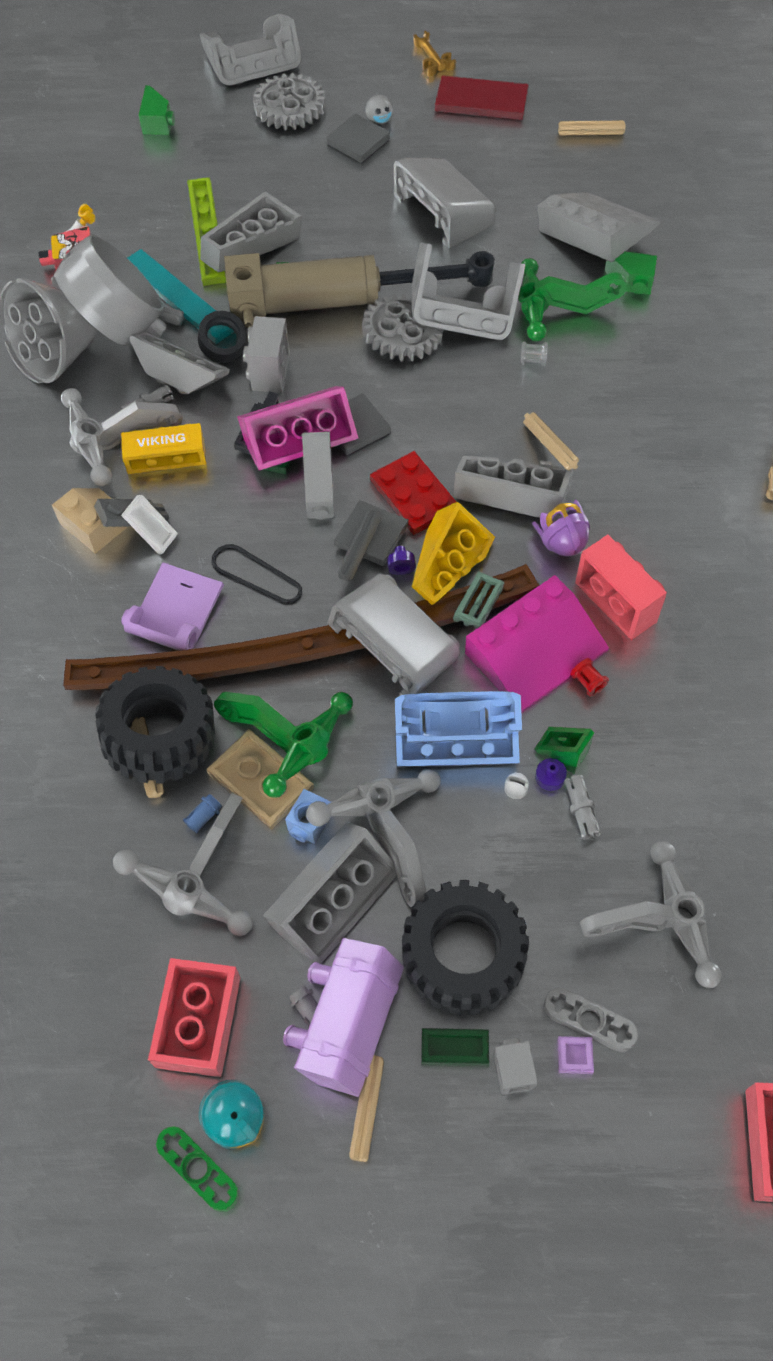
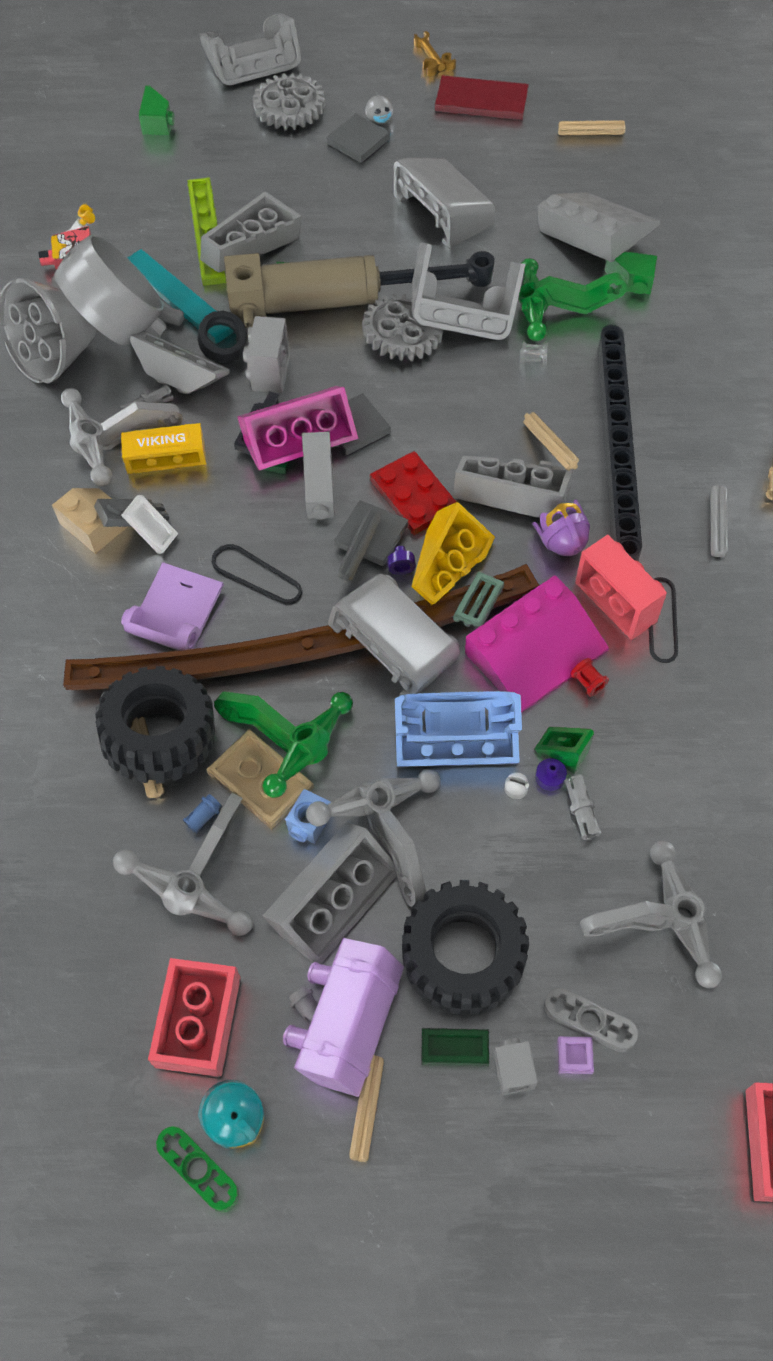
none -> black beam [597,325,642,561]
none -> black piece [649,577,678,663]
none -> light grey axle [710,485,728,558]

